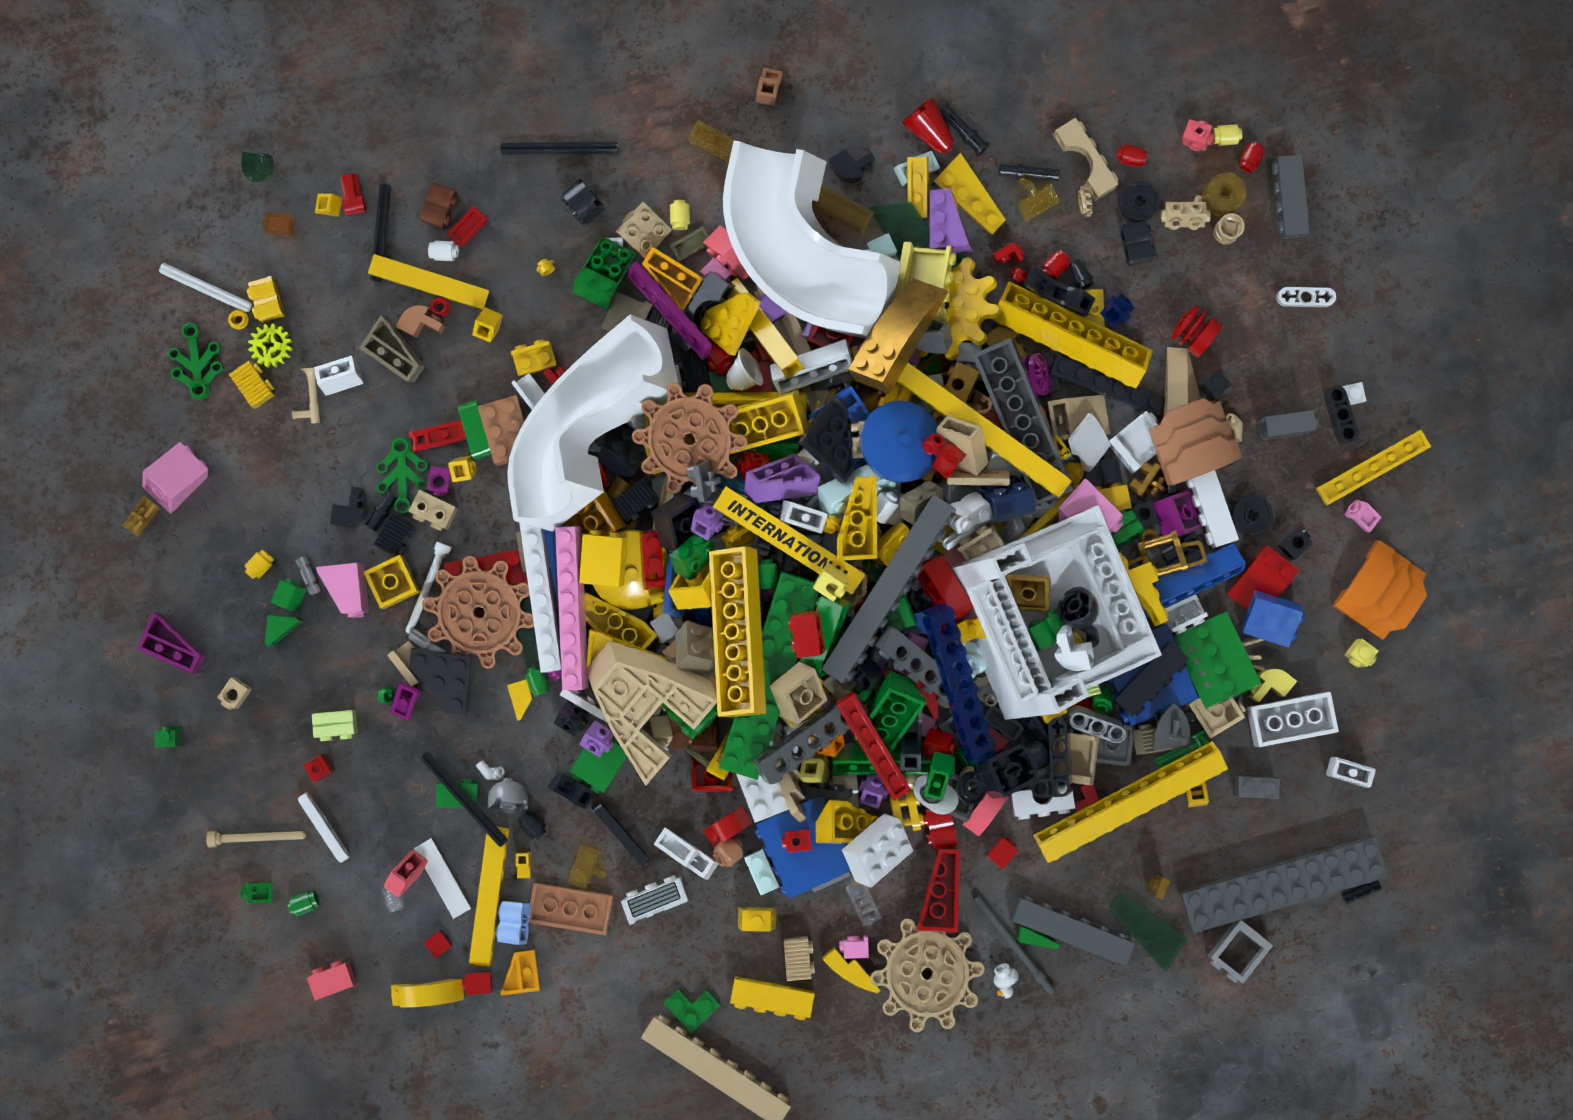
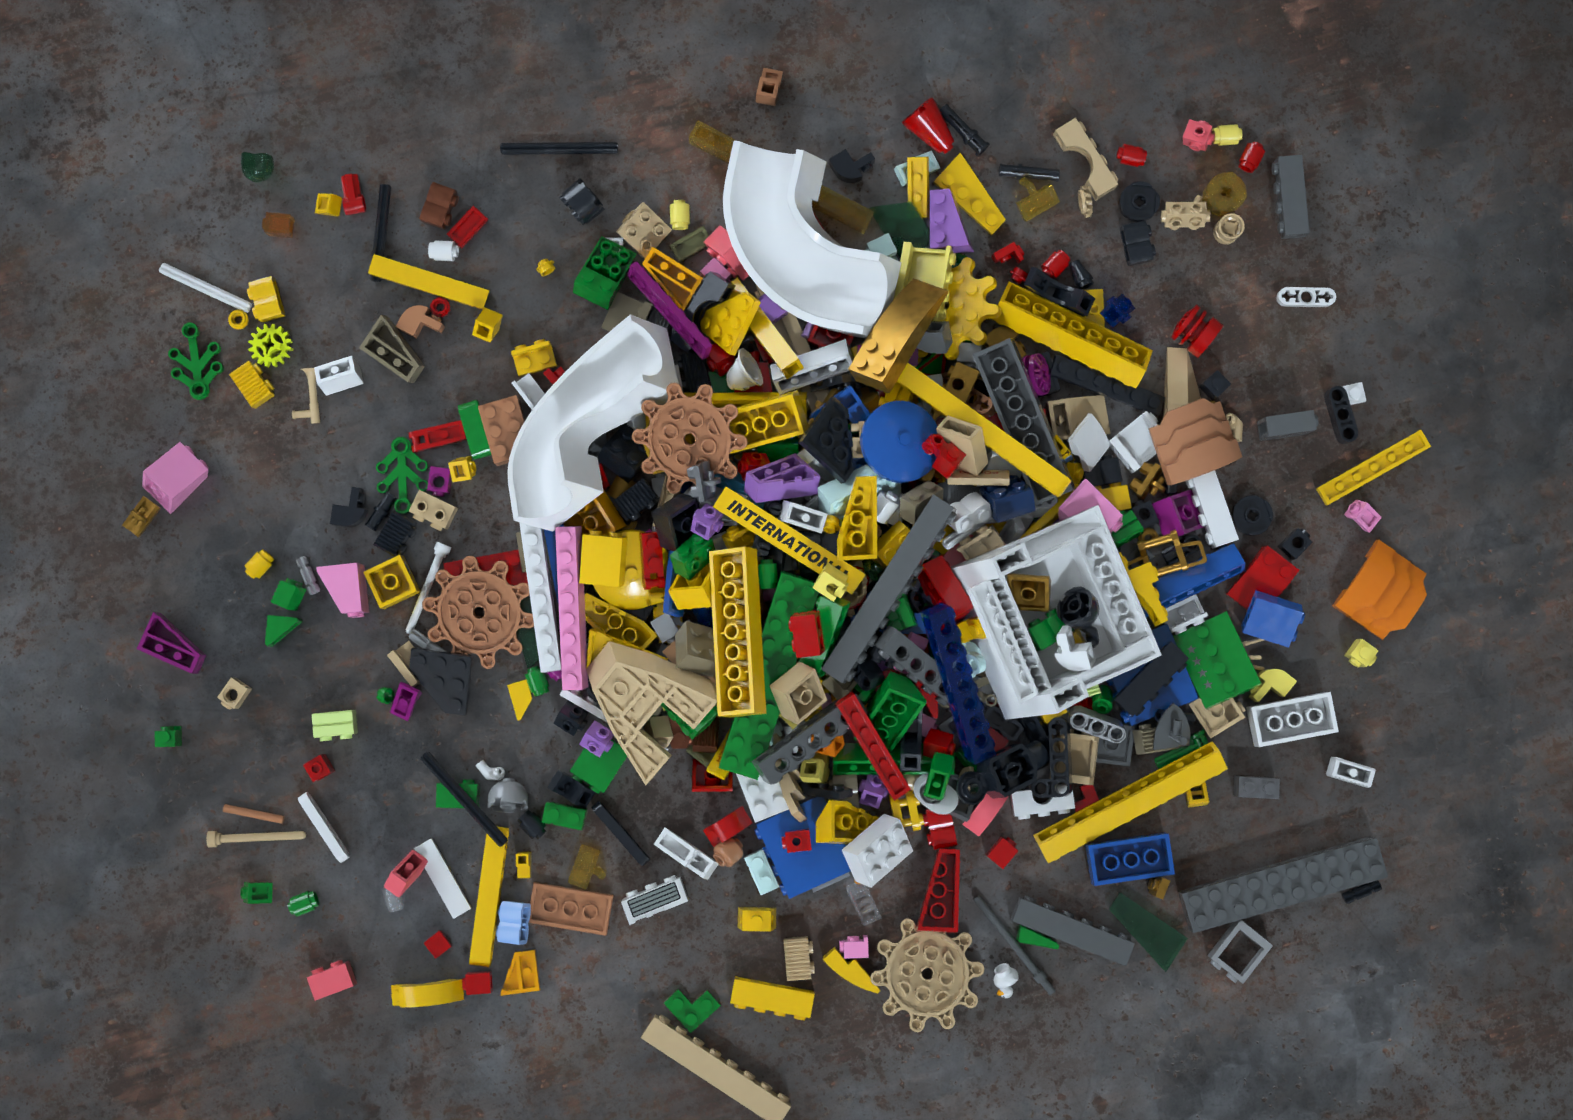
none -> nougat bar [223,804,285,824]
none -> green brick [542,801,588,830]
none -> blue brick [1085,832,1175,886]

